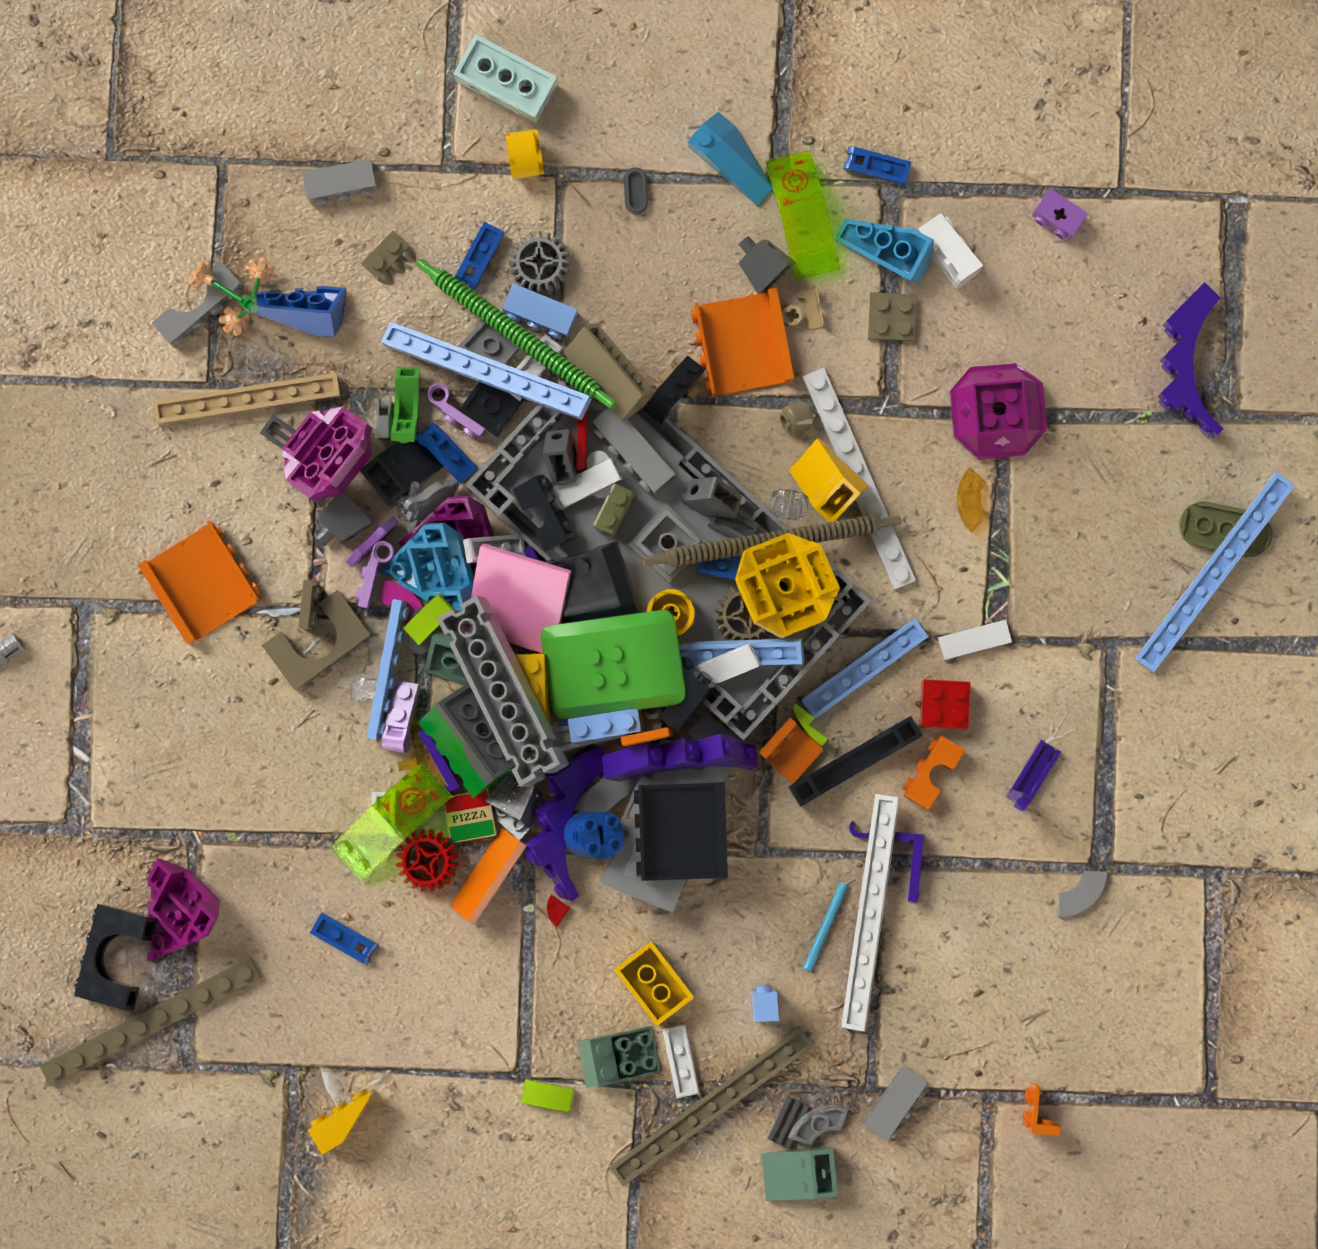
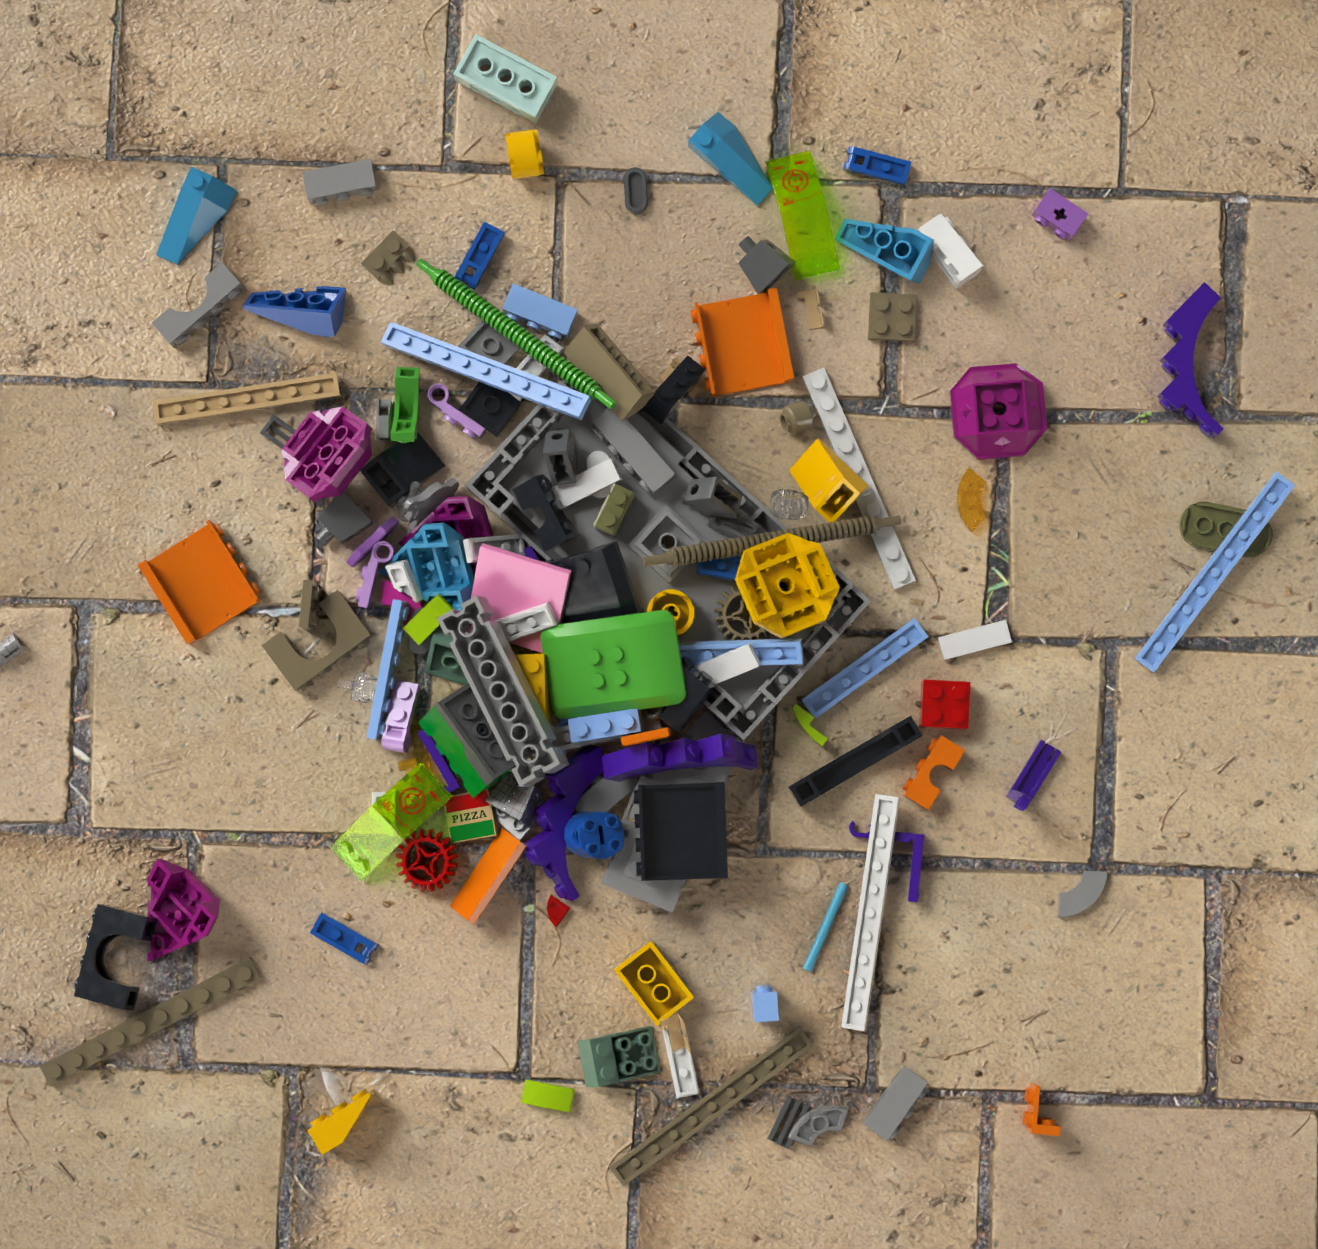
light nougat plant [188,257,276,336] -> none
blue plate [416,423,478,484] -> none
light grey gear [508,231,571,294] -> none
red tile [576,408,588,472] -> none
orange bracket [758,718,823,784] -> none
sand green slope [761,1146,838,1201] -> none
tan bush [782,305,802,327] -> none
none -> dark azure wedge [156,167,237,265]
none -> white tile [385,559,423,603]
none -> white tile [494,602,559,642]
none -> tan piece [660,1014,691,1055]

